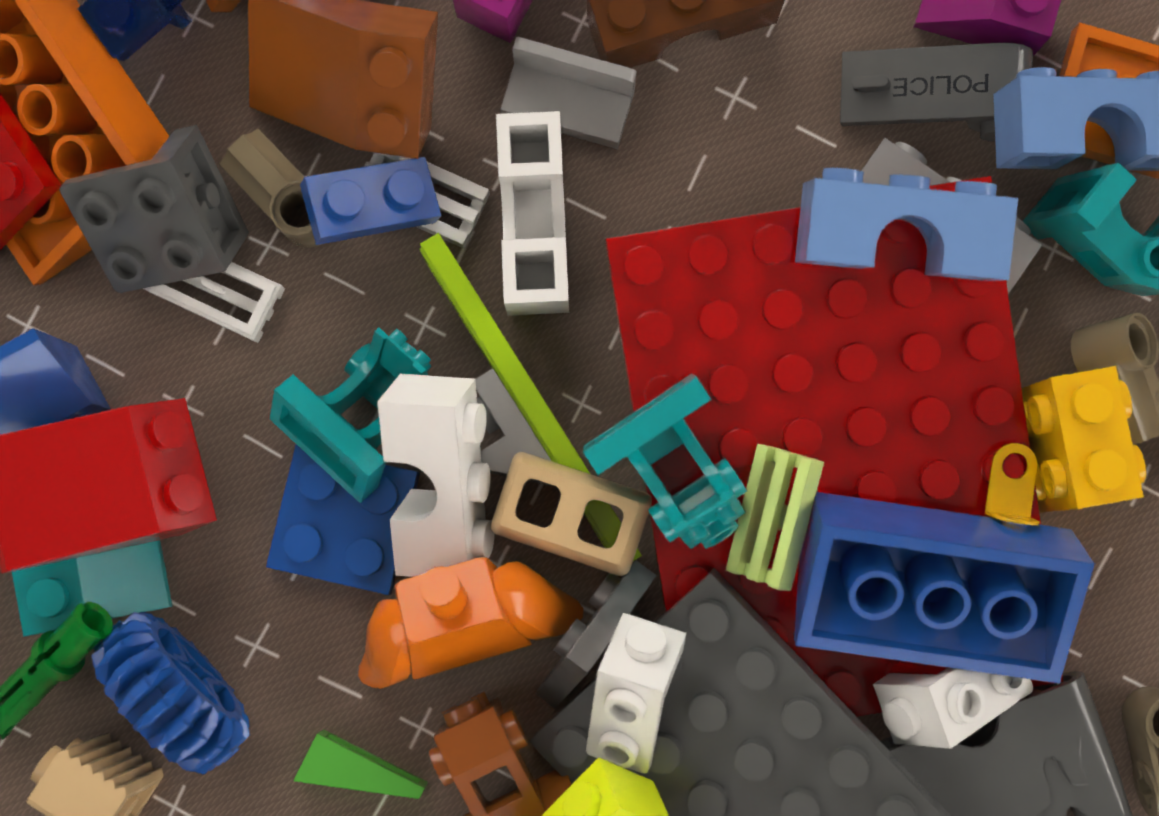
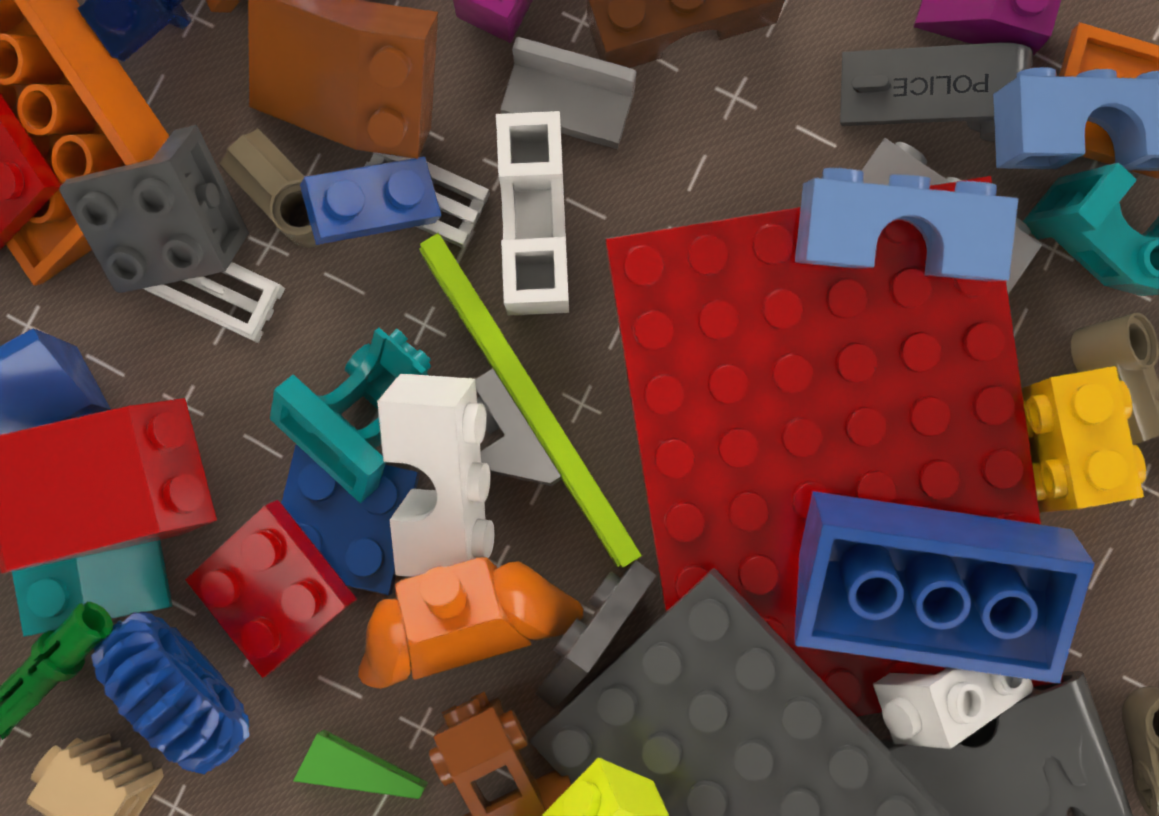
tan piece [490,452,652,576] -> none
teal tile [583,374,747,549] -> none
white bracket [586,613,686,774] -> none
yellowish green tile [725,444,824,591] -> none
yellow piece [985,443,1040,525] -> none
none -> red plate [185,500,357,679]

